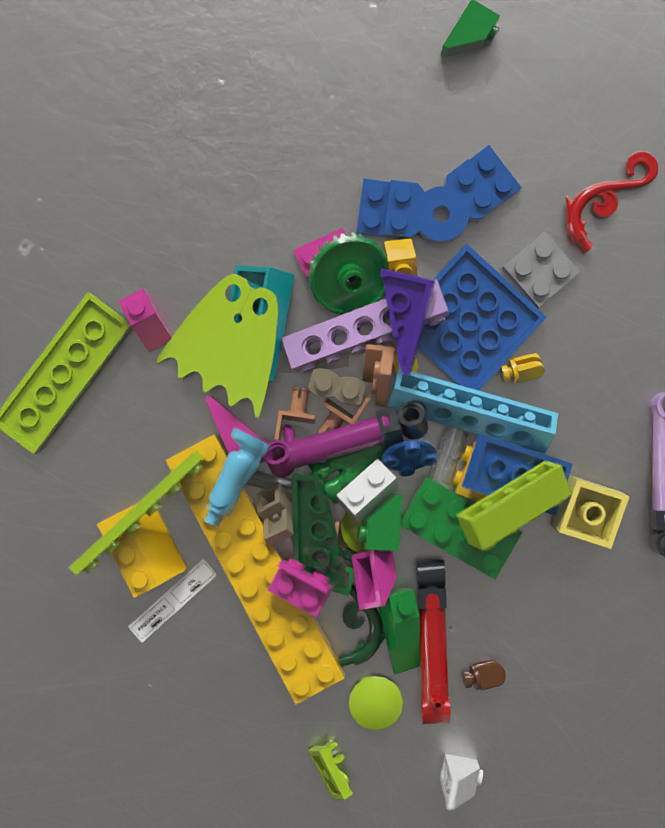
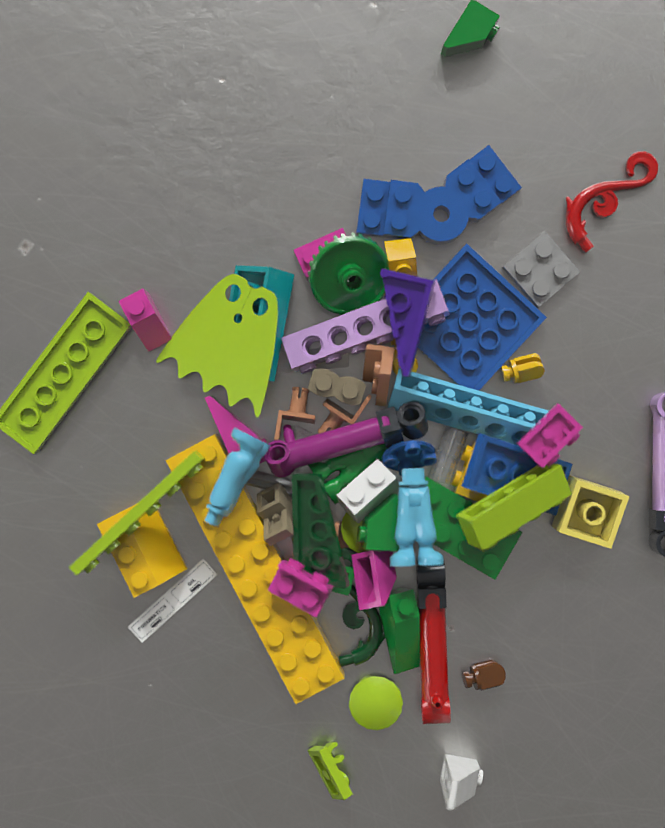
none -> medium azure piece [390,468,444,566]
none -> dark pink bracket [517,403,583,468]

